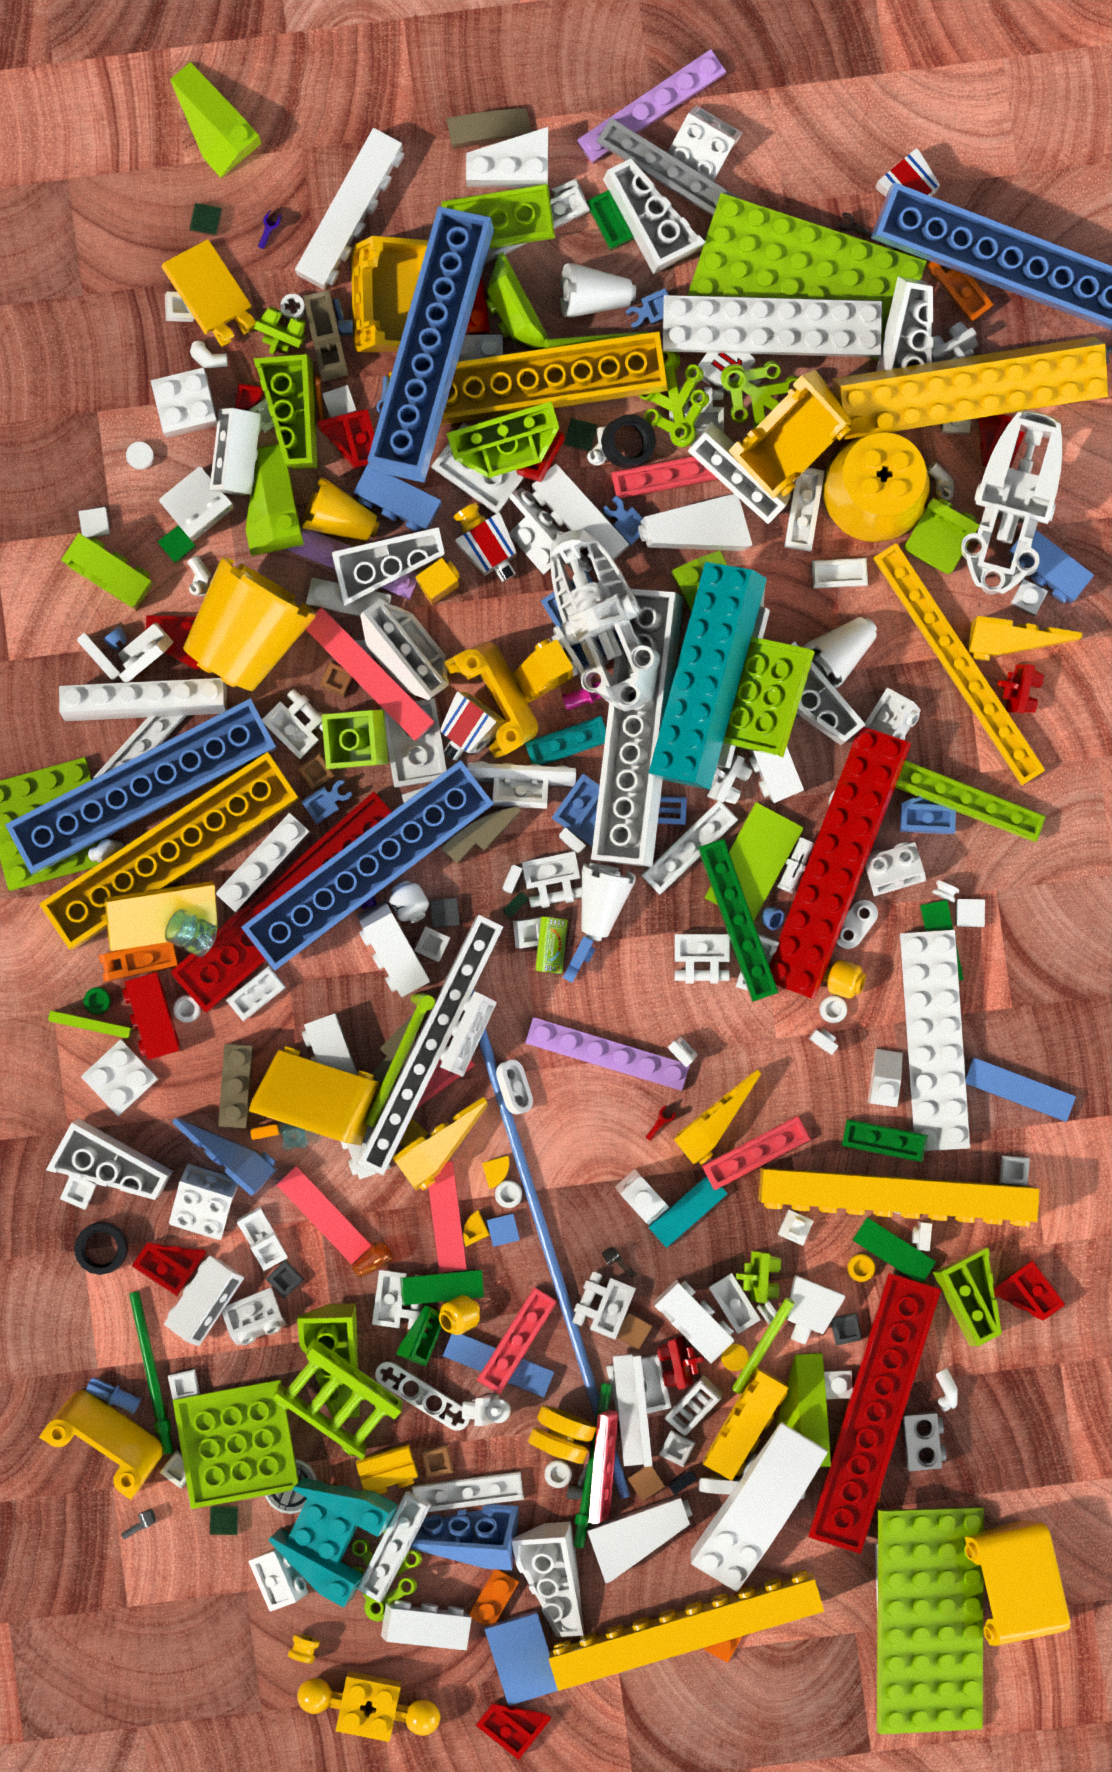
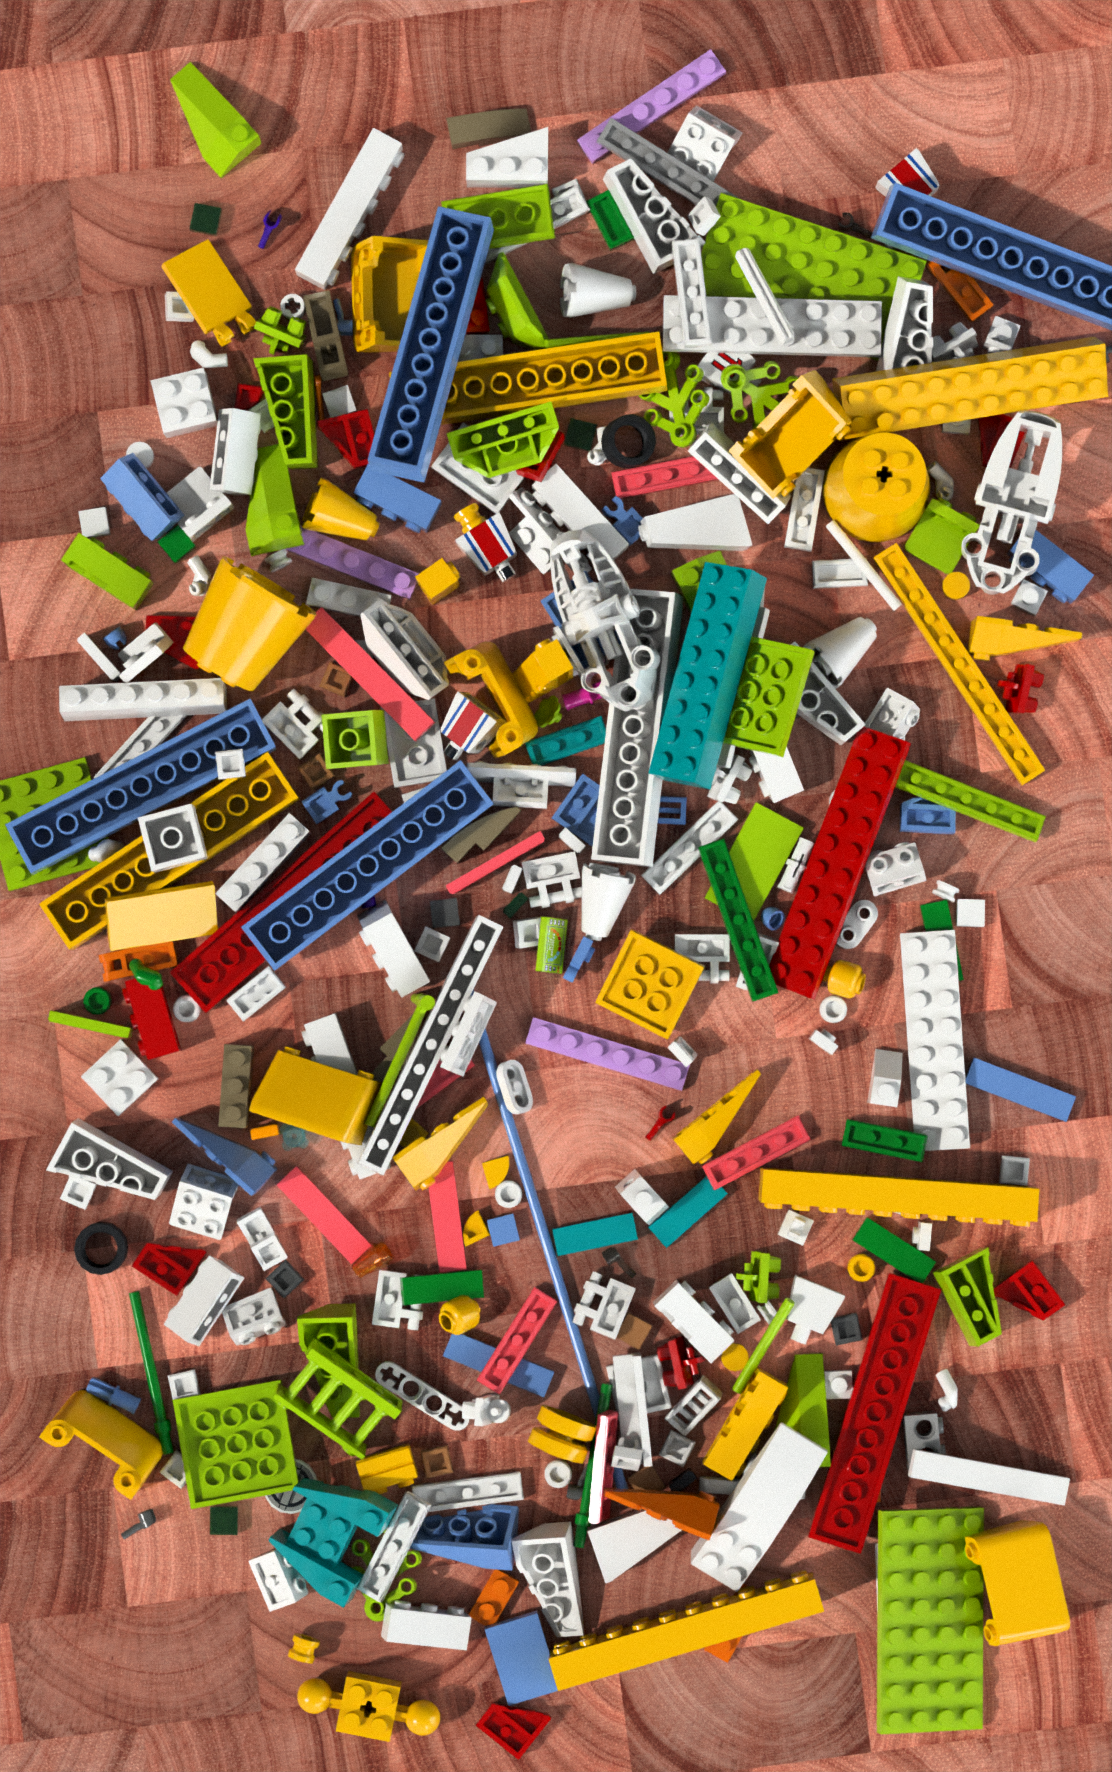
clear light blue wheel [165,909,217,957] -> none
white wedge [332,527,445,606] -> none
medium blue hand [376,376,390,413] -> none
white head [389,881,429,923] -> none
green slope [396,1306,442,1366] -> none
medium blue plate [625,288,669,329] -> none
none -> medium blue brick [100,453,185,541]
none -> green arm [129,959,163,990]
none -> white brick [138,804,208,873]
none -> white tile [215,749,246,780]
none -> white bush [265,549,292,572]
none -> coral tile [445,831,545,895]
none -> lime plant [534,696,562,728]
none -> teal tile [552,1212,638,1256]
none -> yellow plate [595,929,705,1040]
none -> orange wedge [604,1488,720,1540]
none -> white tile [611,1437,643,1471]
none -> white tile [672,238,712,349]
none -> white plate [688,196,721,236]
none -> white axle [735,248,794,344]
none -> white bar [826,520,902,611]
none -> white tile [908,1449,1070,1506]
none -> yellow tile [942,572,970,600]
none -> white bracket [983,316,1021,354]

